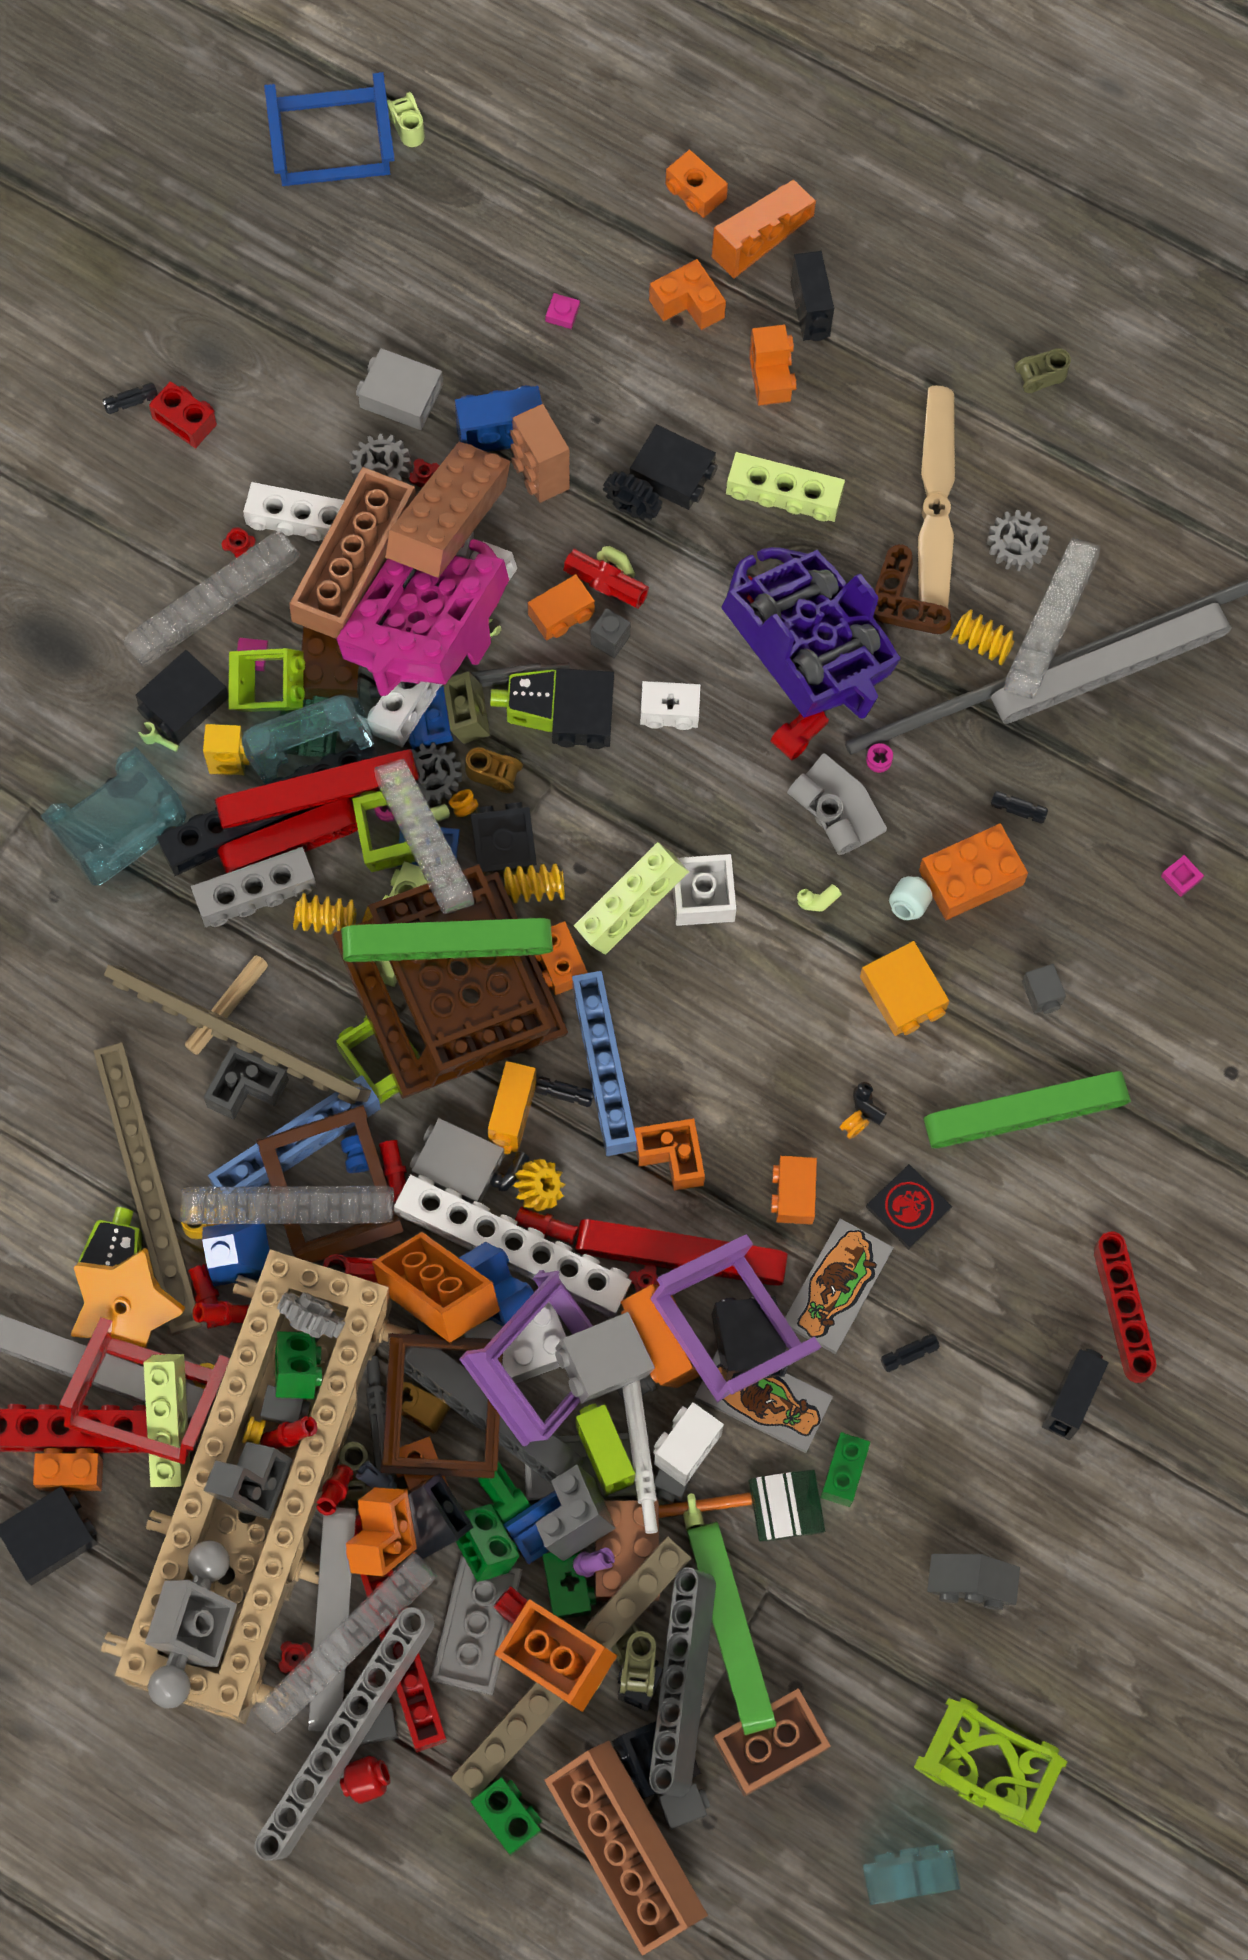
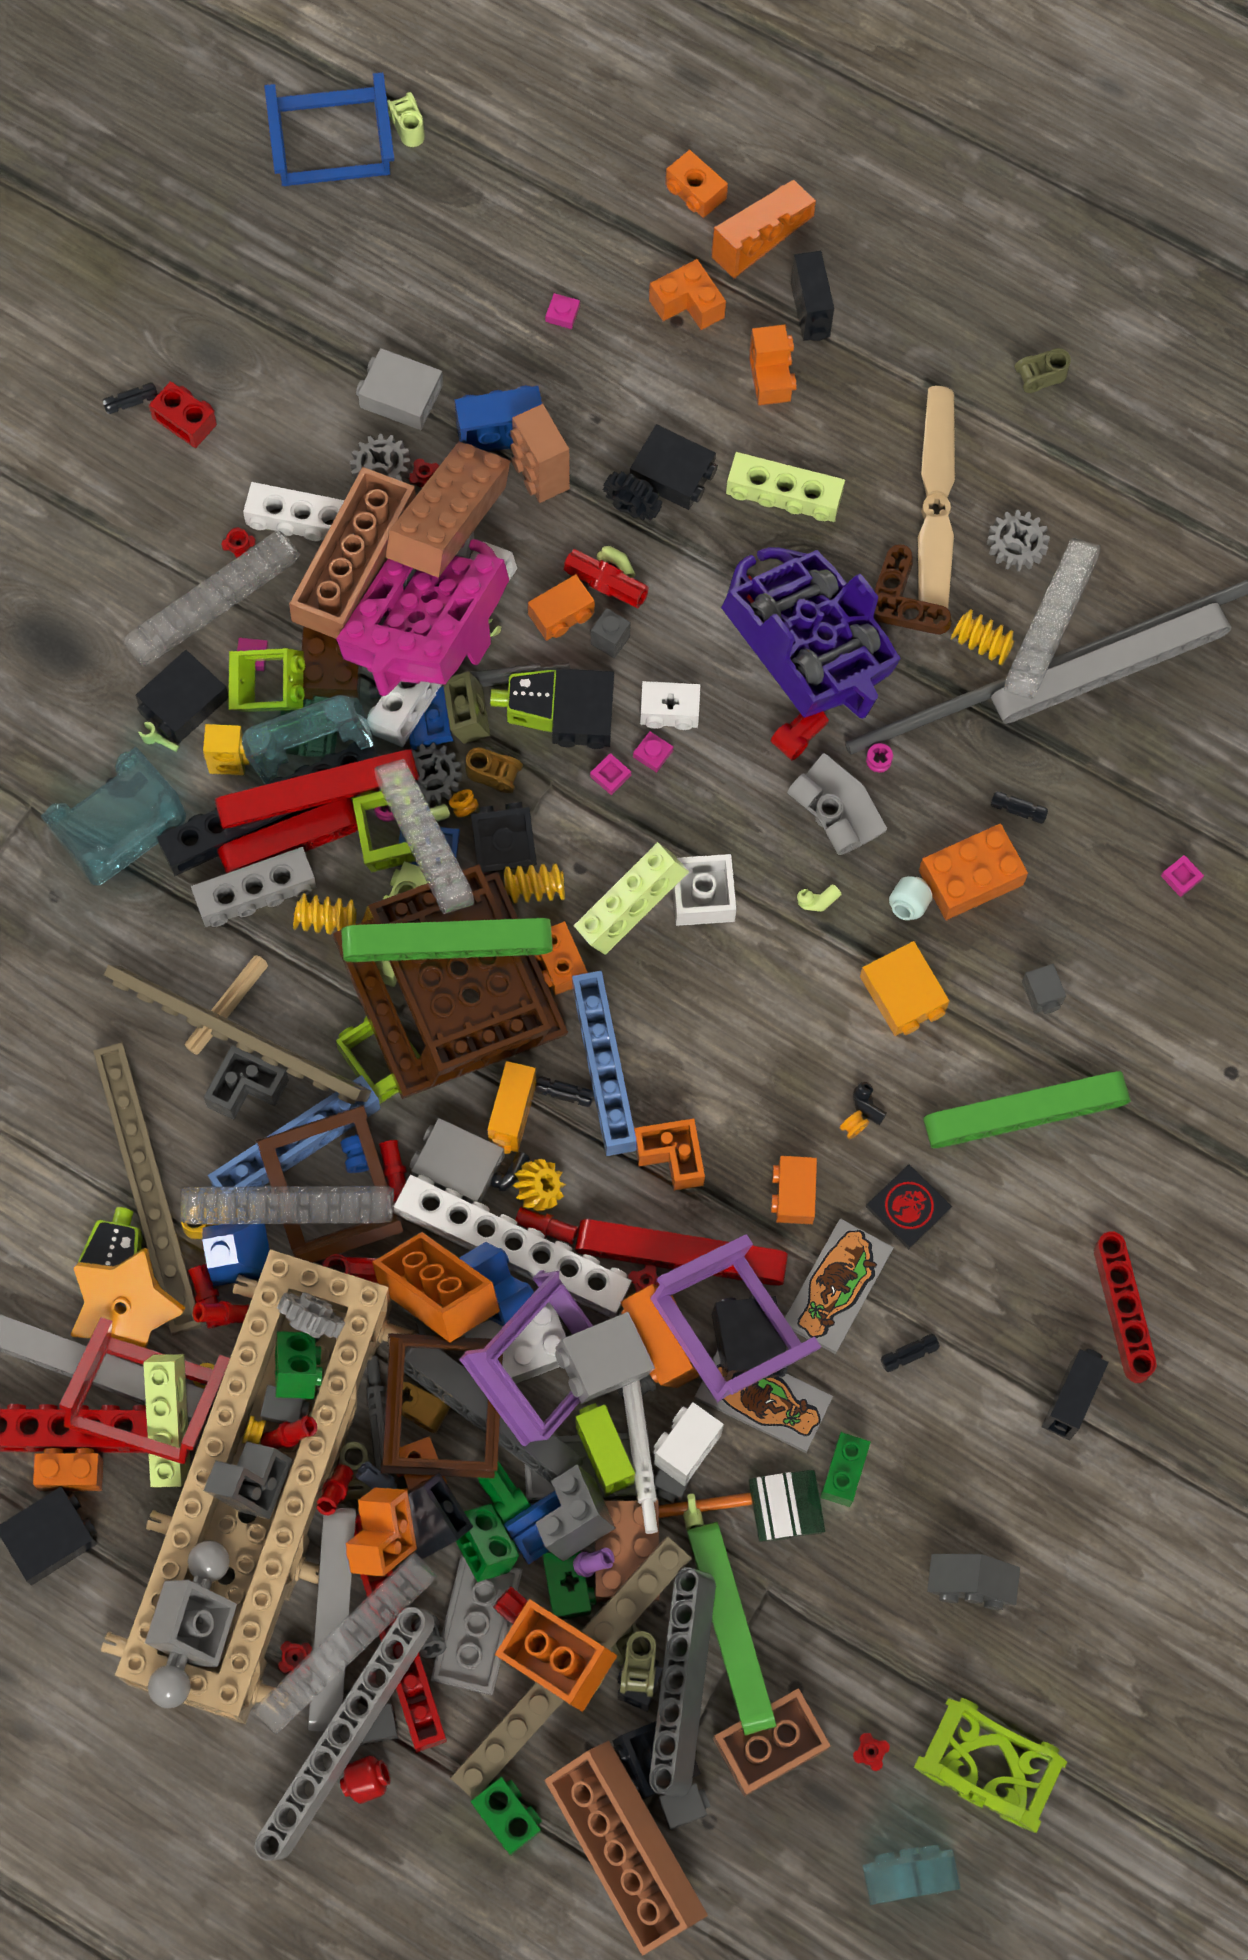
none -> dark grey bush [411,1615,446,1658]
none -> dark pink plate [590,753,631,795]
none -> dark pink plate [633,731,673,773]
none -> red plate [853,1733,890,1771]

